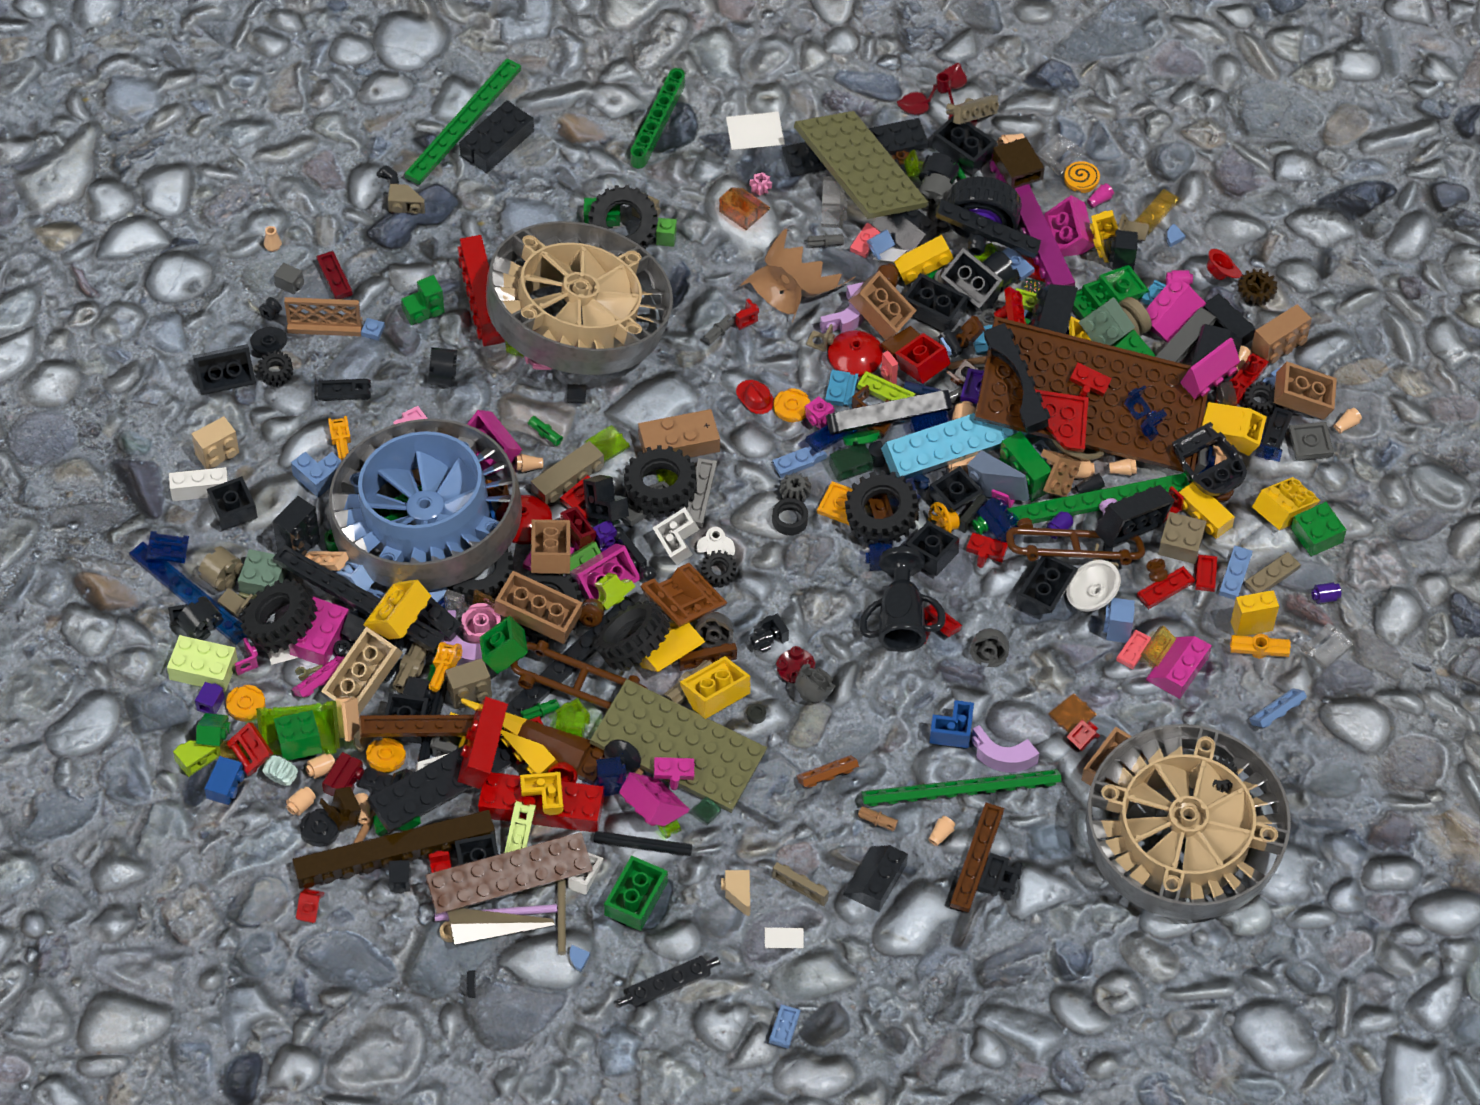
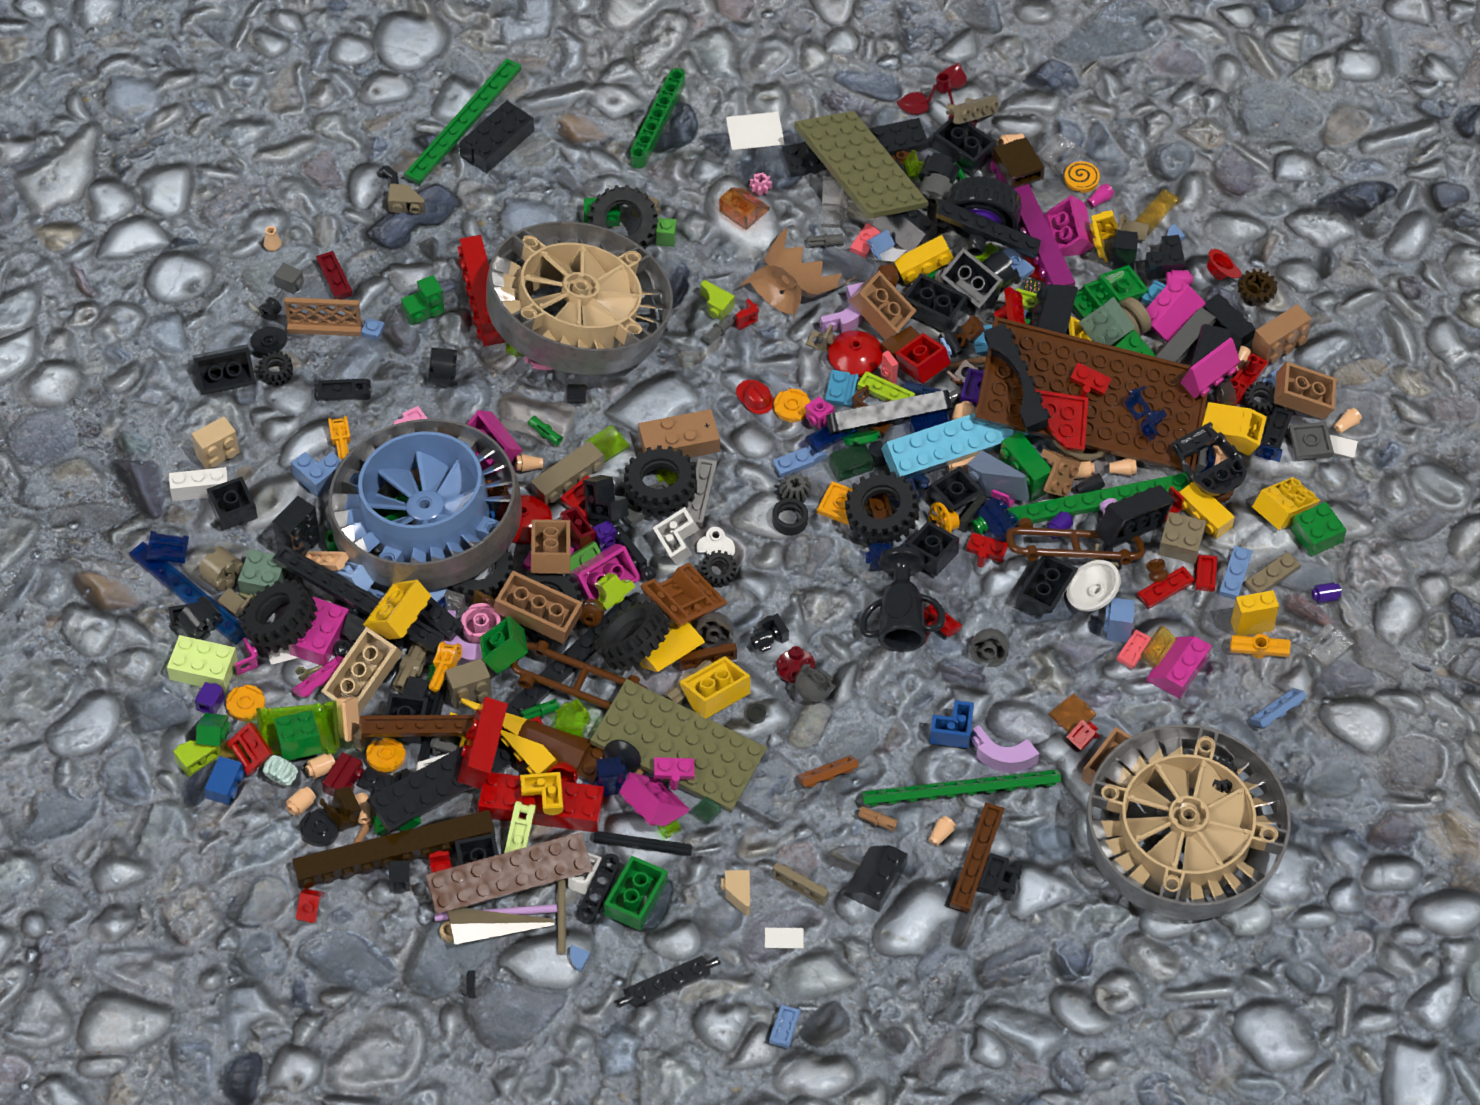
none -> black beam [578,853,620,924]
none -> lime arch [700,279,735,320]
none -> black brick [1144,235,1186,280]
none -> white sticker [1330,435,1358,458]

